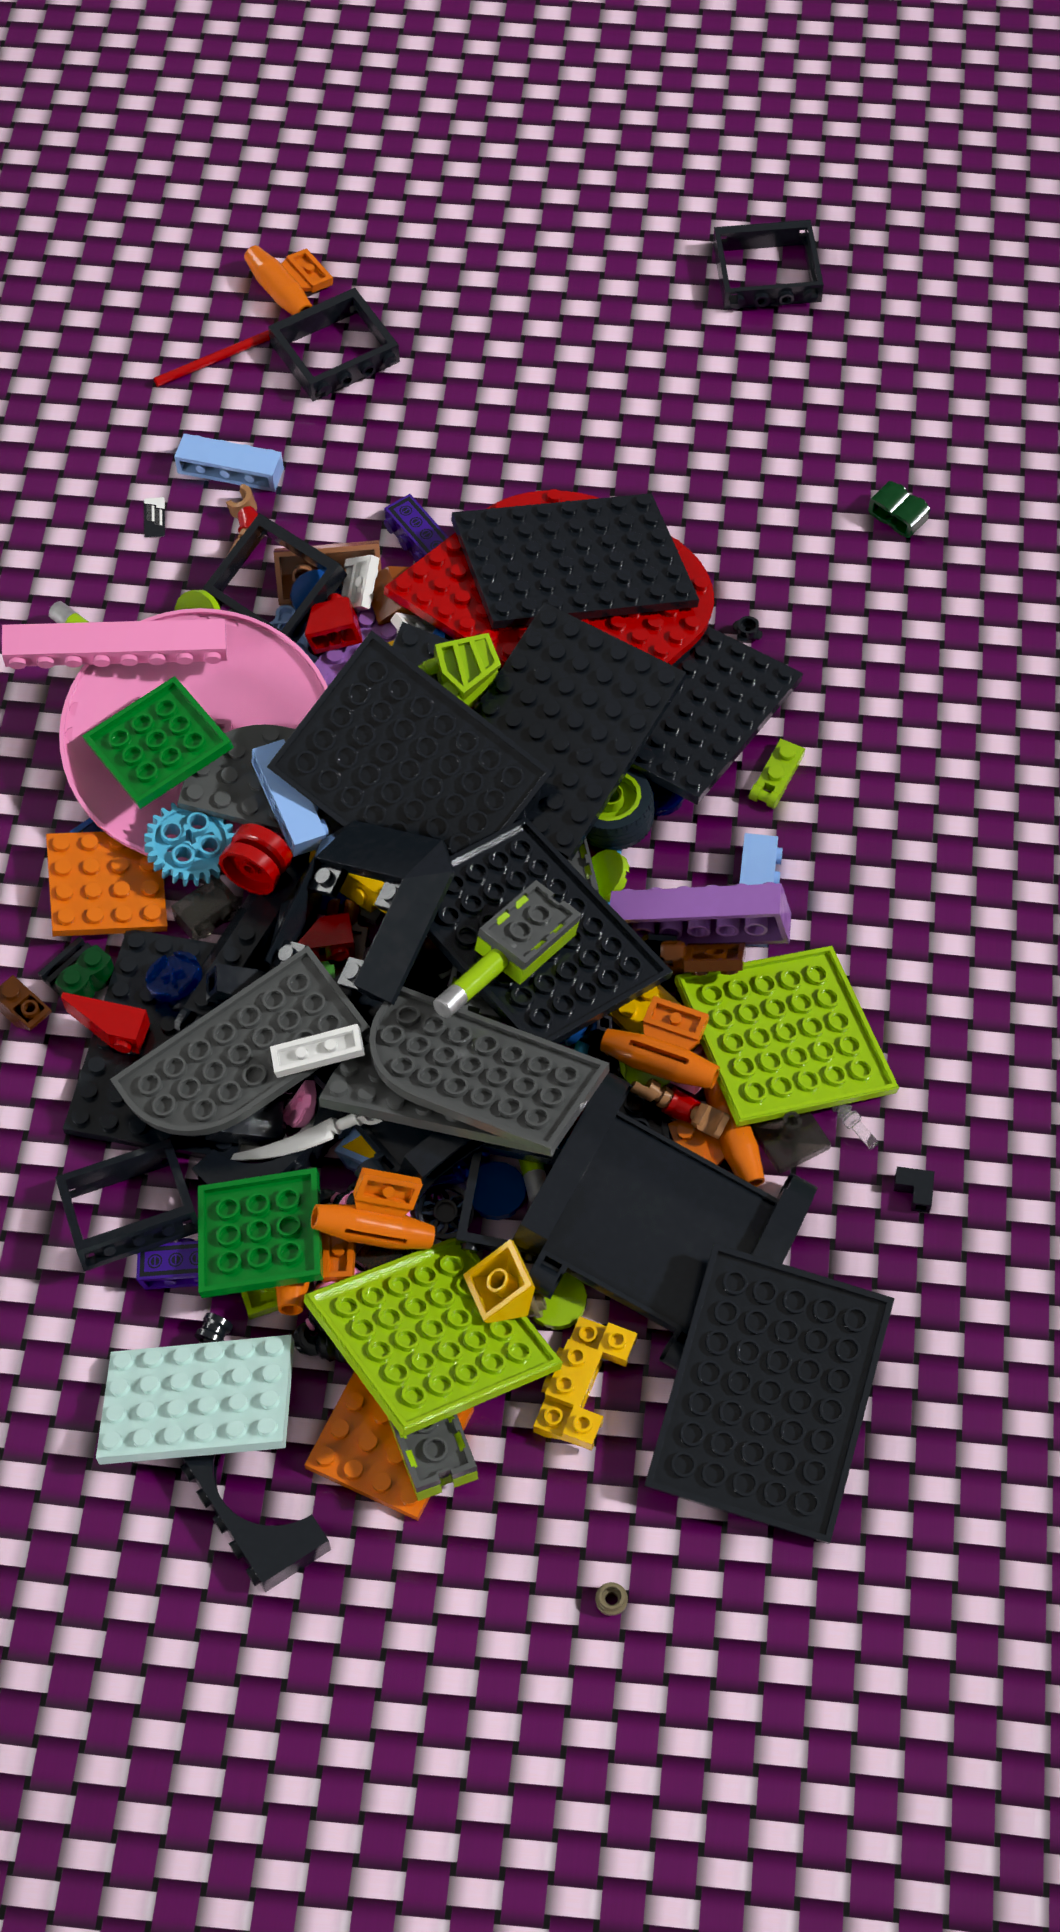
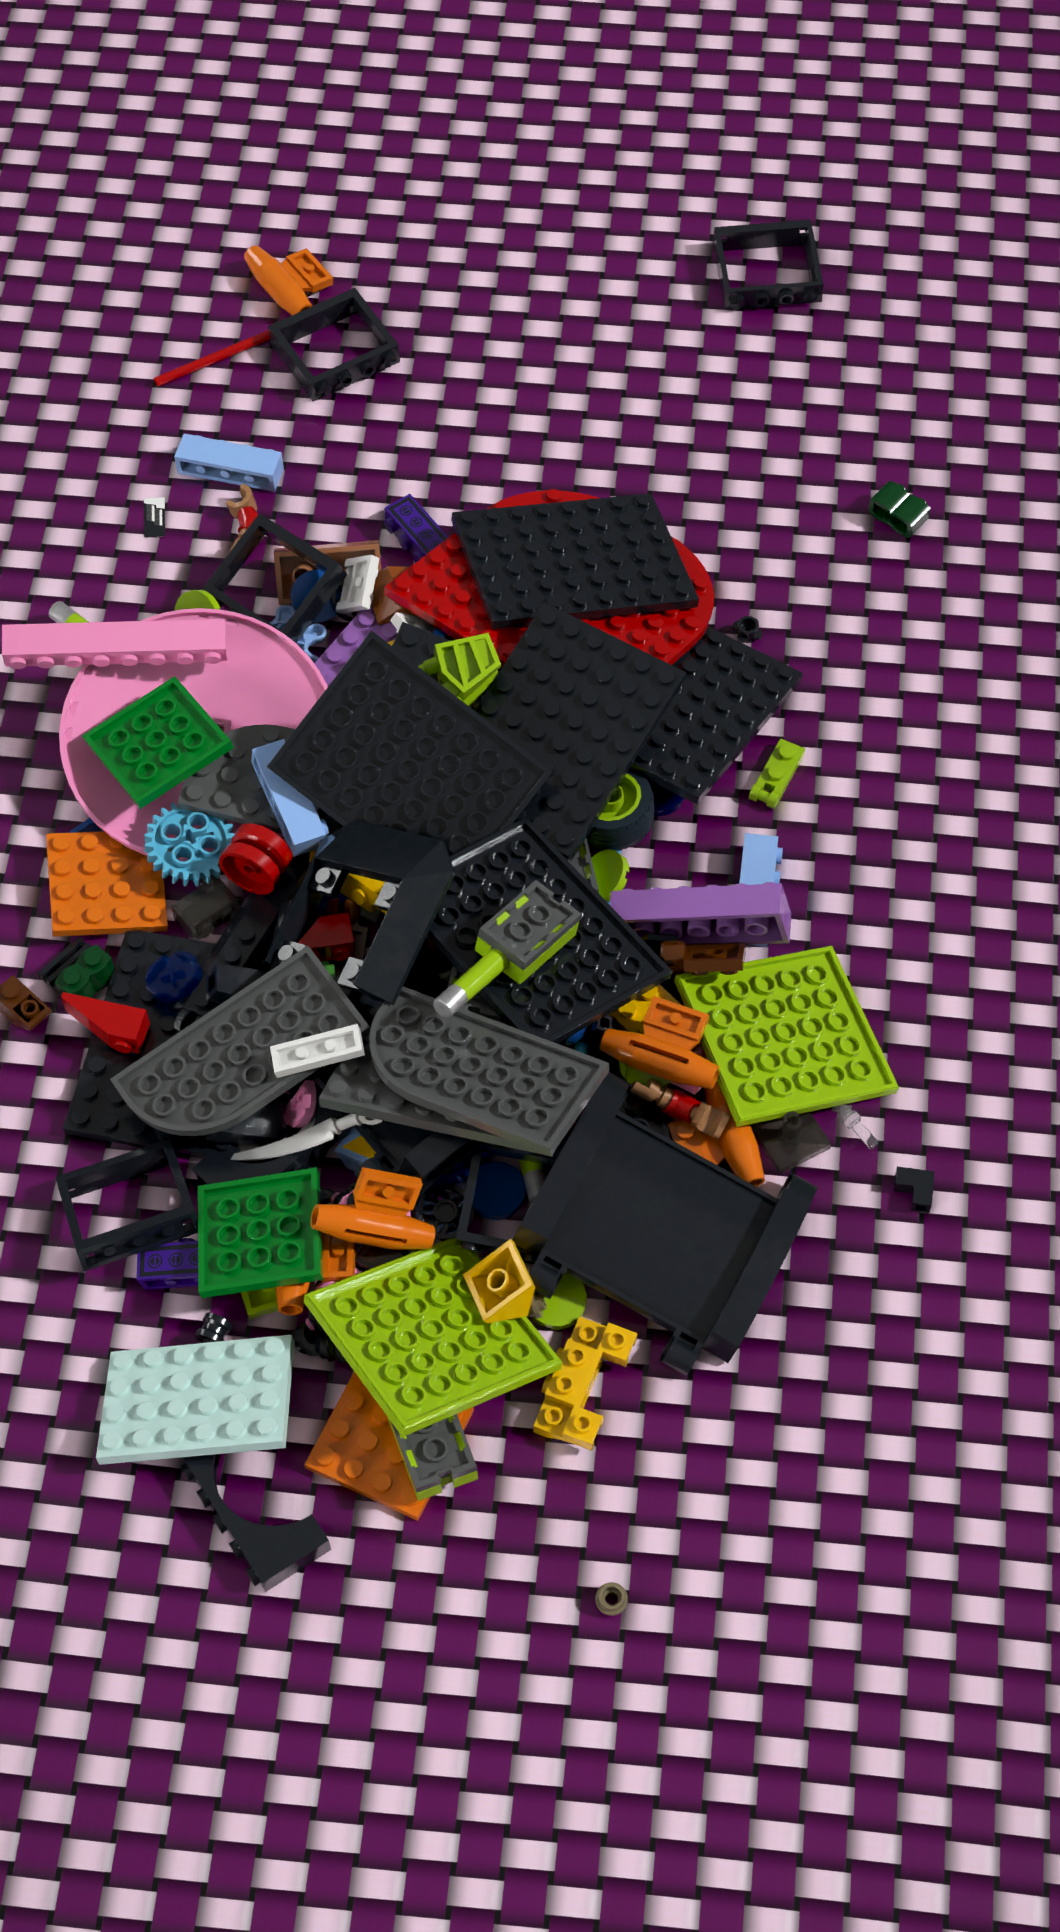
red torso [305,593,363,654] -> none
black plate [644,1243,895,1544] -> none

